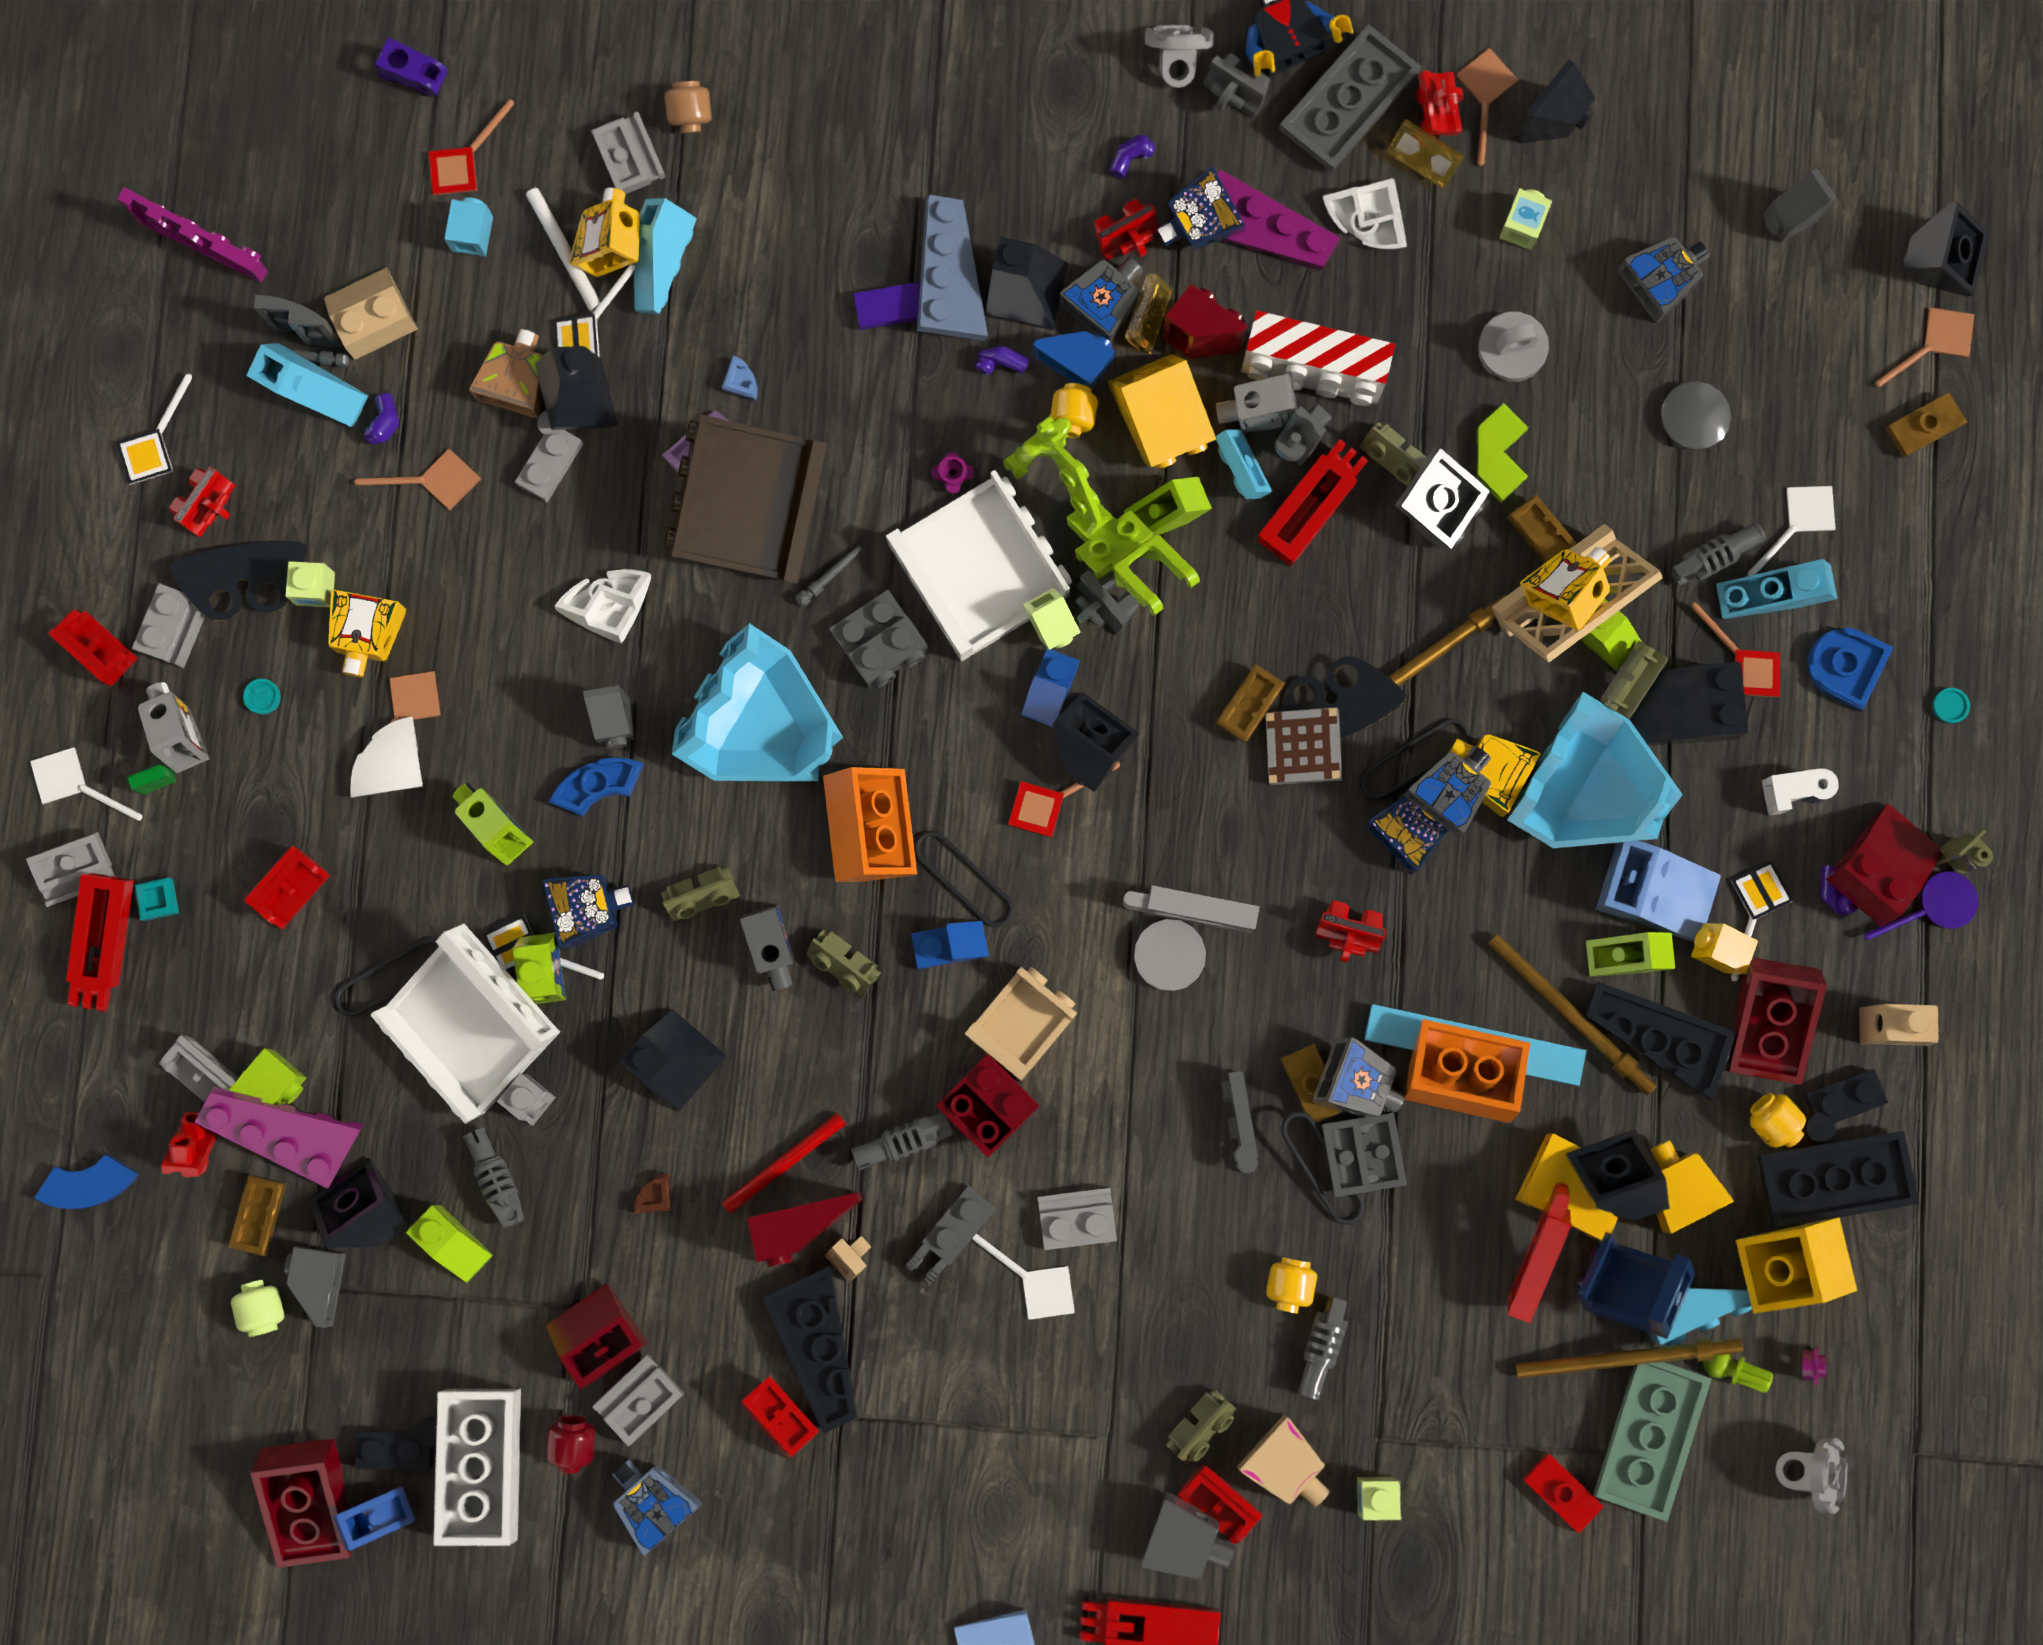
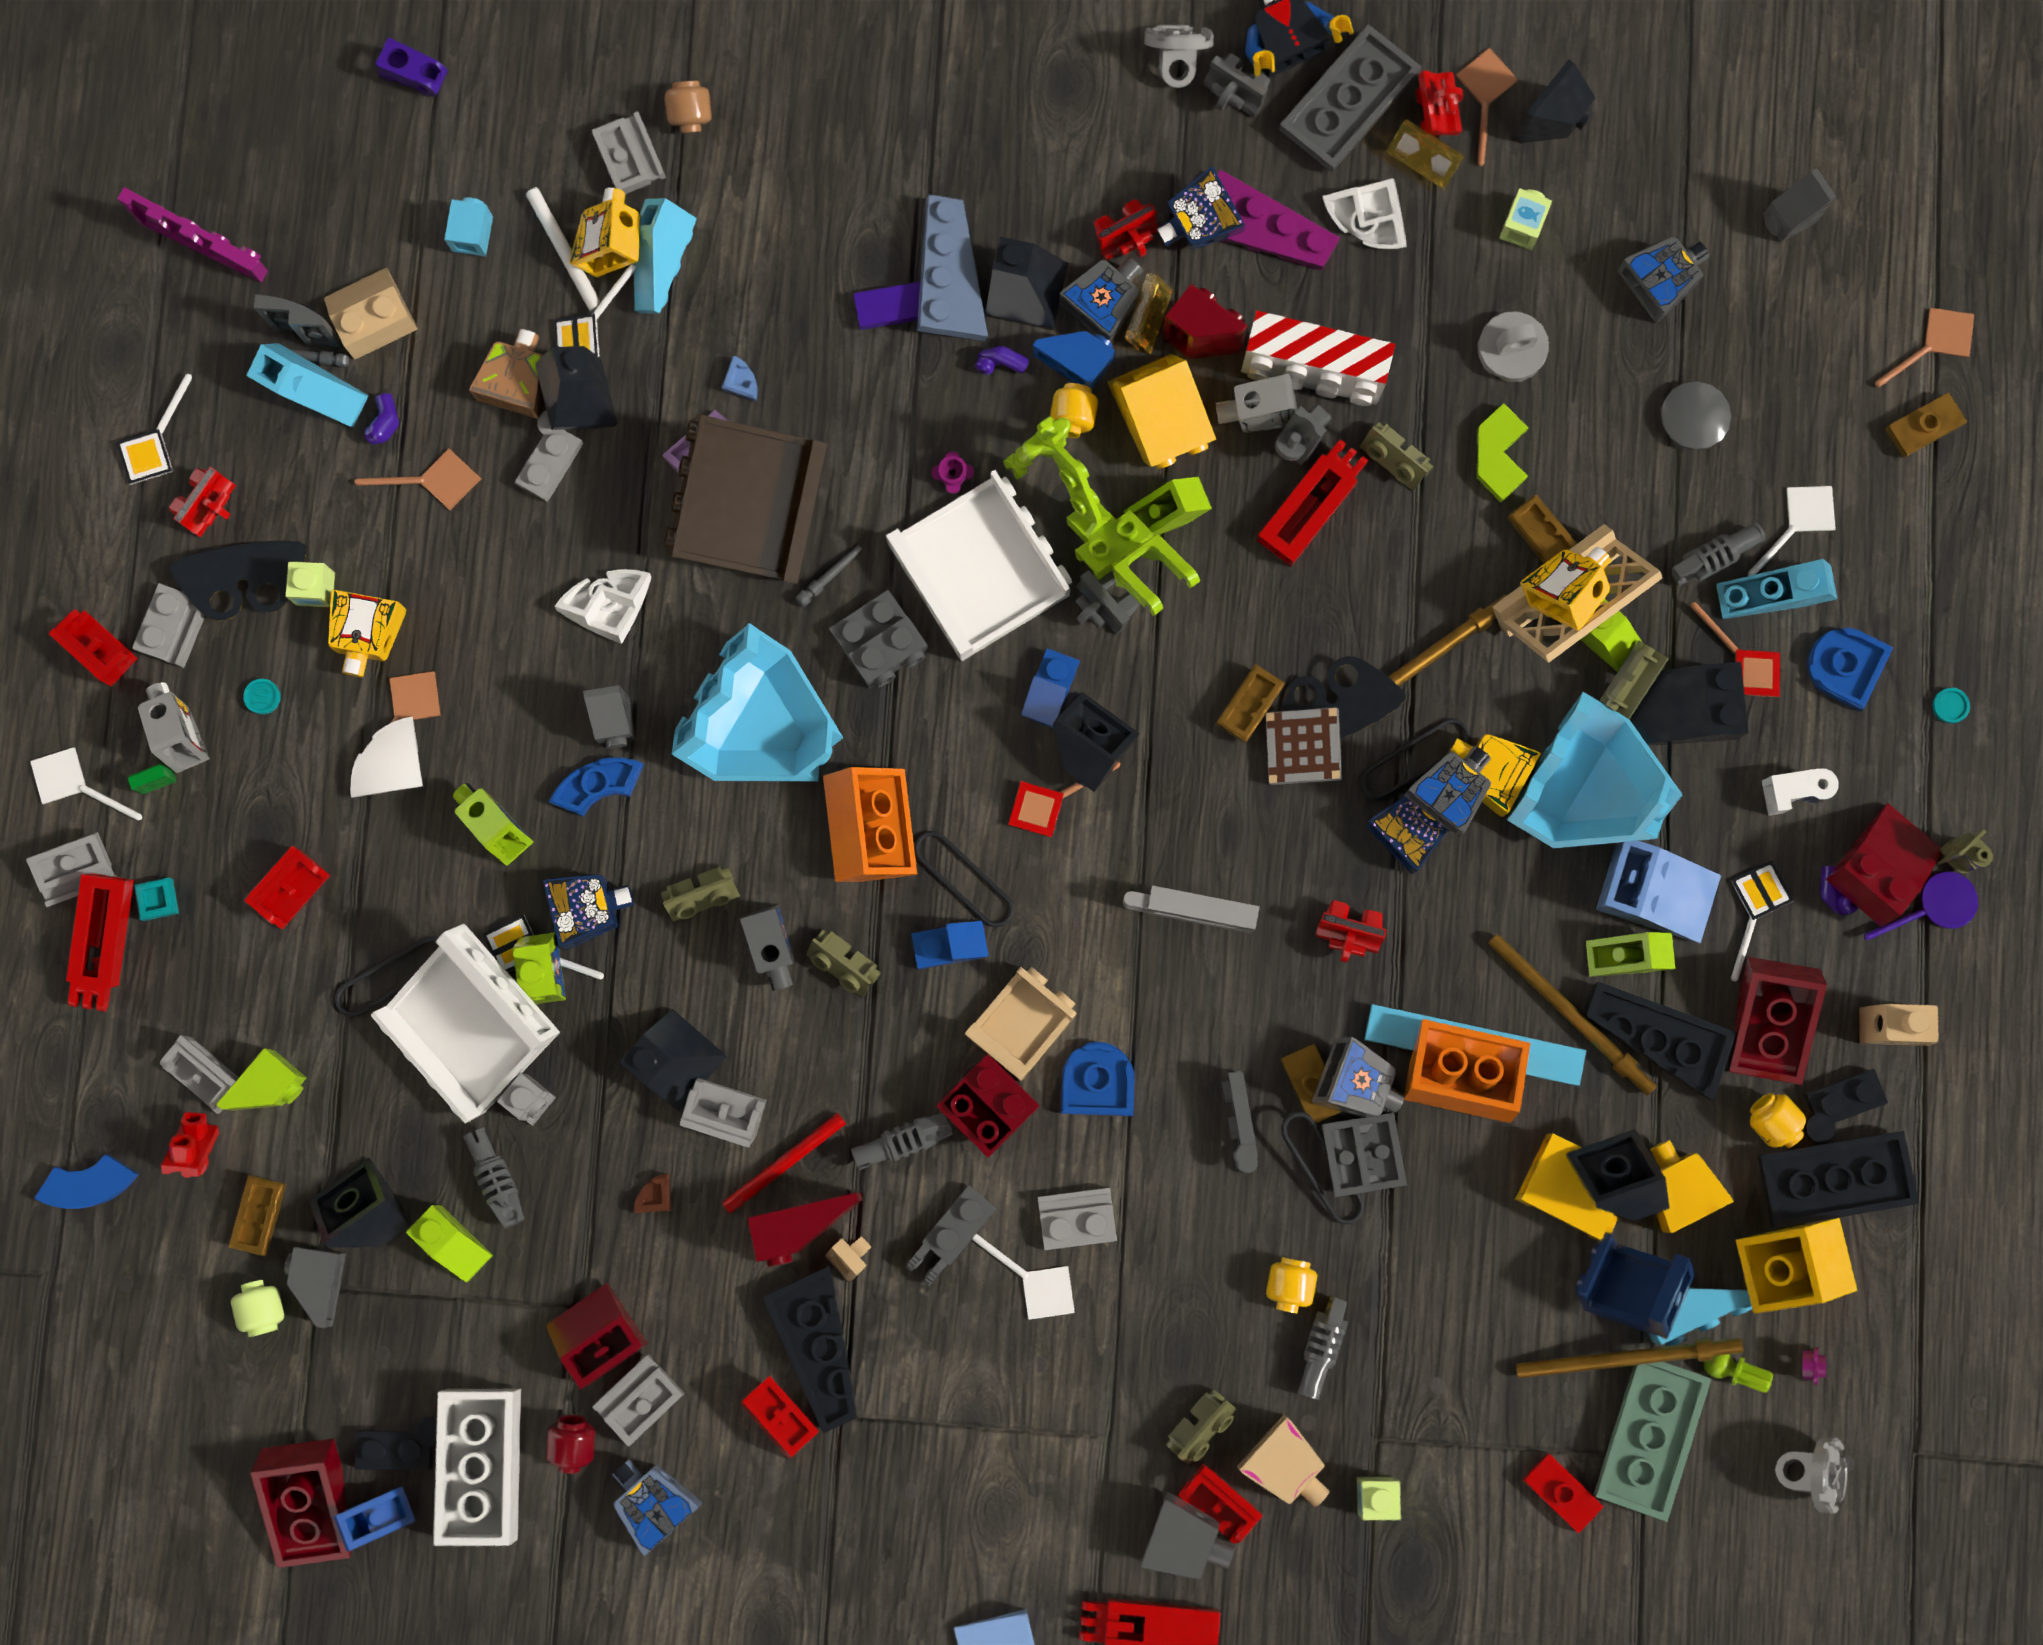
magenta wing [195,1087,363,1188] -> none
piece [429,100,514,196] -> none
yellowish green brick [1023,588,1081,650] -> none
dark purple arm [1109,135,1155,179] -> none
light grey tile [1134,919,1206,991] -> none
medium azure plate [1215,430,1272,499] -> none
plate [1395,448,1490,549] -> none
red hinge [1508,1182,1571,1324] -> none
yellow brick [1691,923,1758,974] -> none
black slope [1903,201,1989,296] -> none
none -> light grey hinge [680,1078,767,1148]
none -> blue tile [1061,1042,1134,1116]

